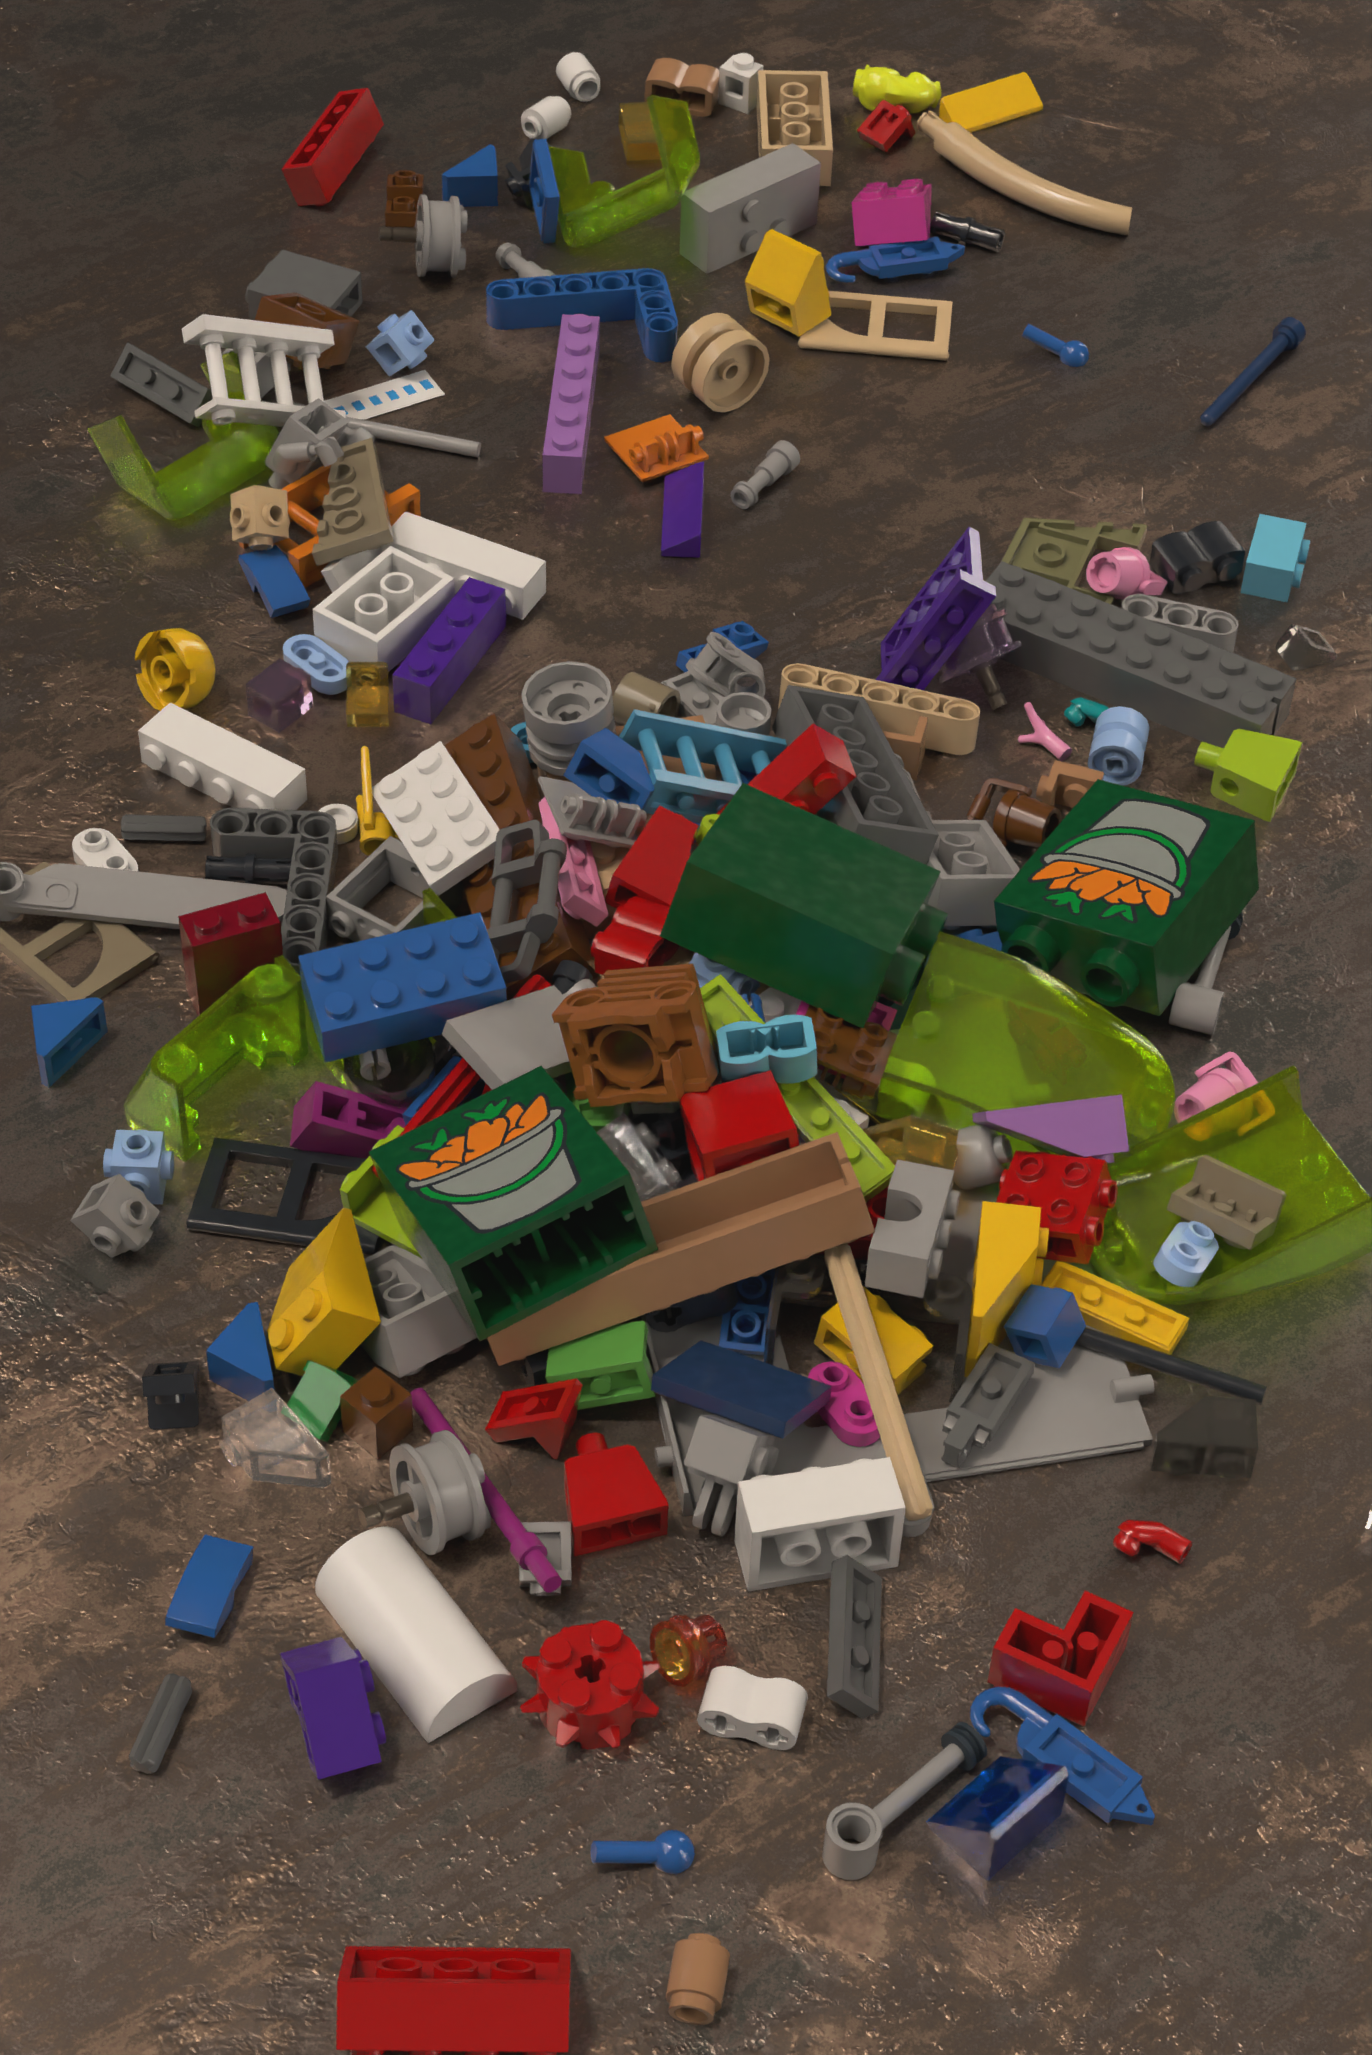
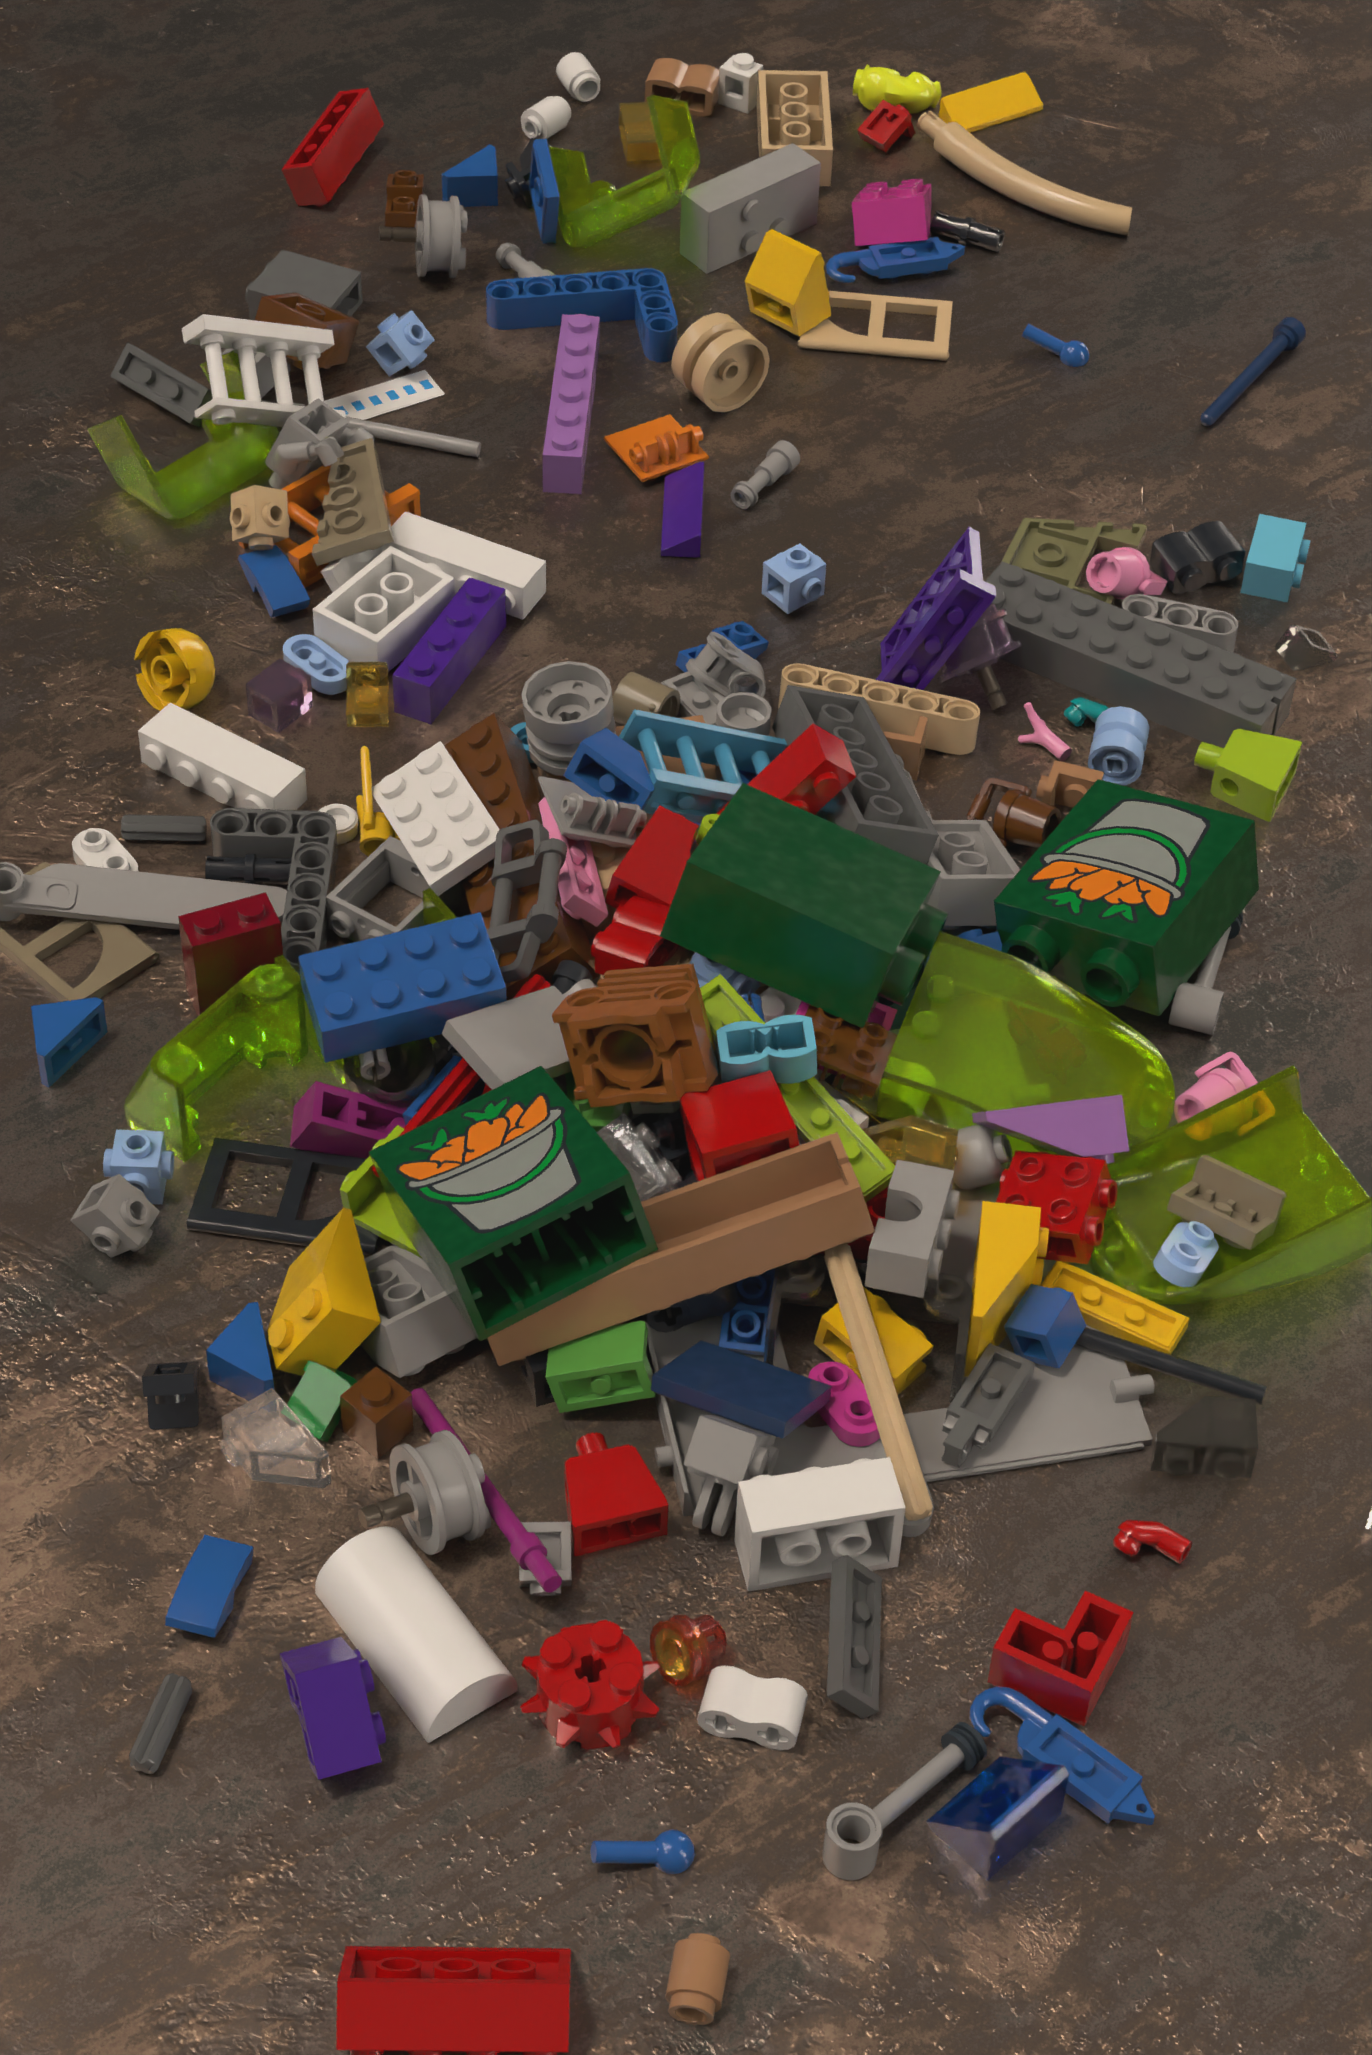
red slope [485,1378,583,1460] -> none
none -> light blue brick [762,543,826,614]

